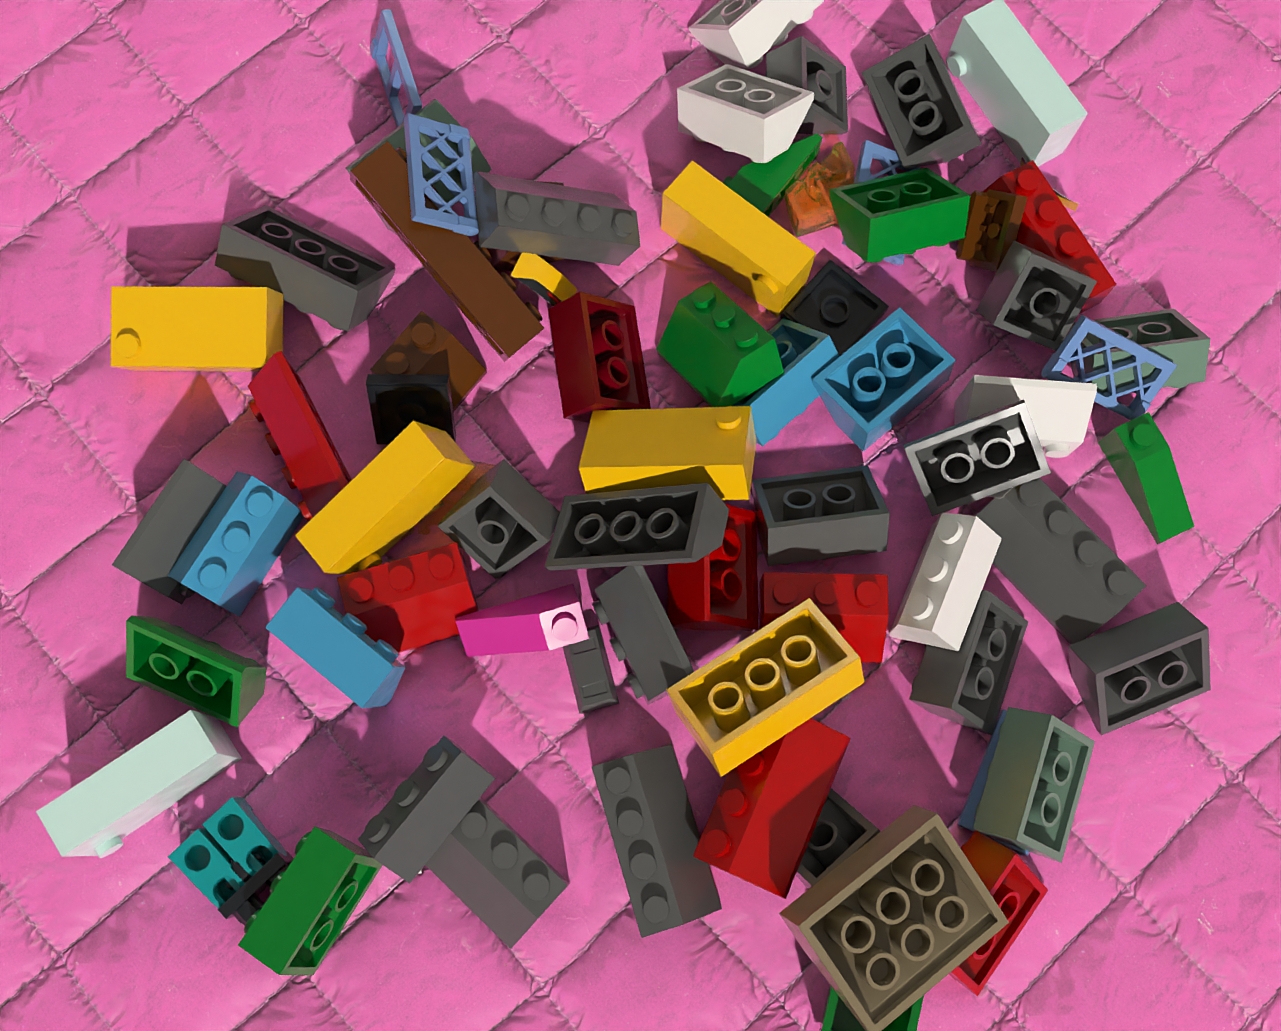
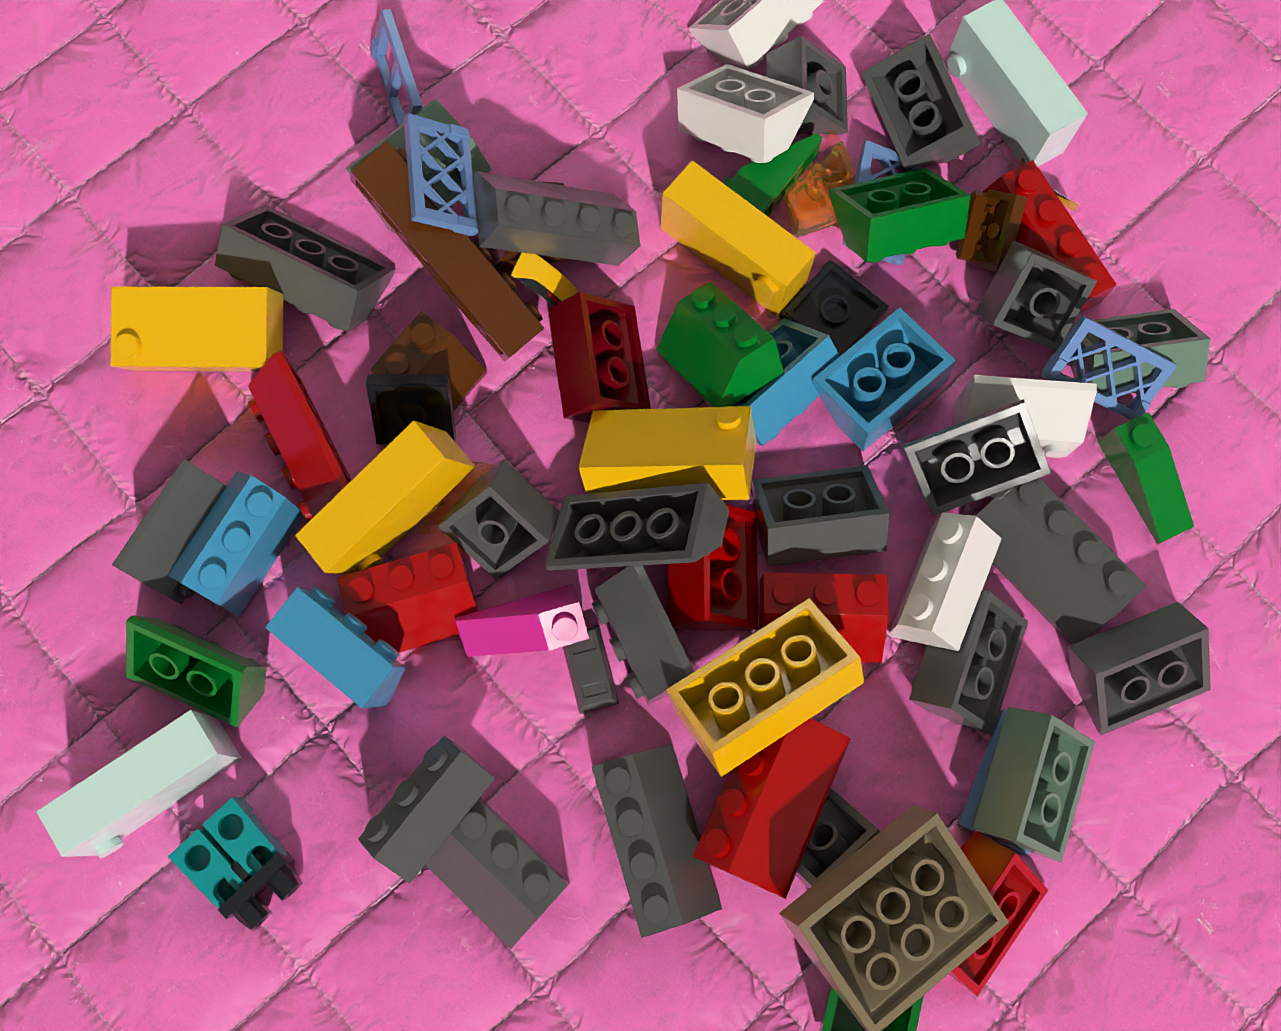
green slope [238,826,383,975] -> none

